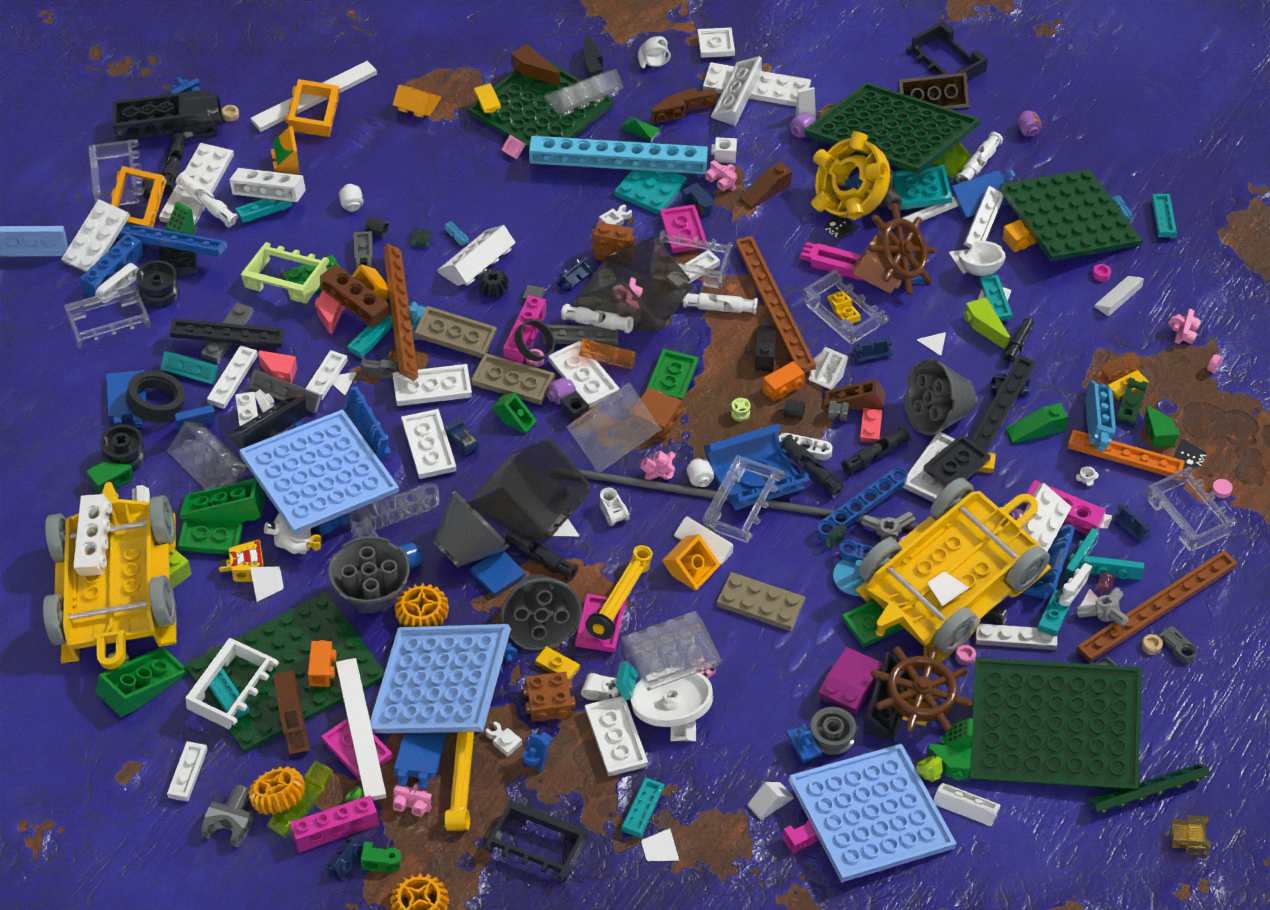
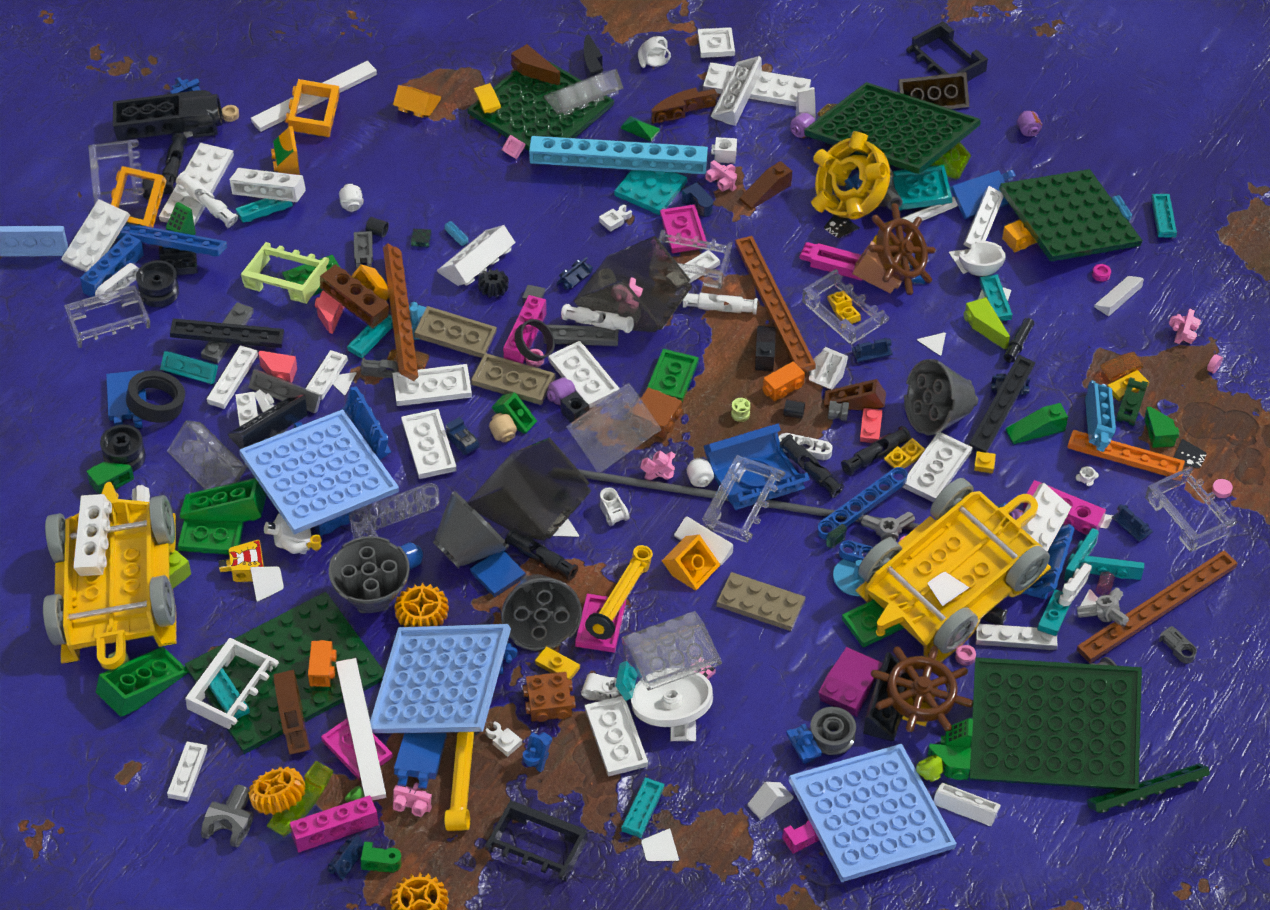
blue tile [175,405,215,432] -> none
clear orange plate [578,338,636,369] -> none
dark orange brick [591,222,636,266] -> none
black plate [923,434,991,487] -> none
white piece [956,132,1003,183] -> none
tan tile [1142,634,1163,655] -> none
clear yellow piece [1171,815,1211,856] -> none
none -> tan head [489,413,517,443]
none -> yellow slope [884,438,926,468]

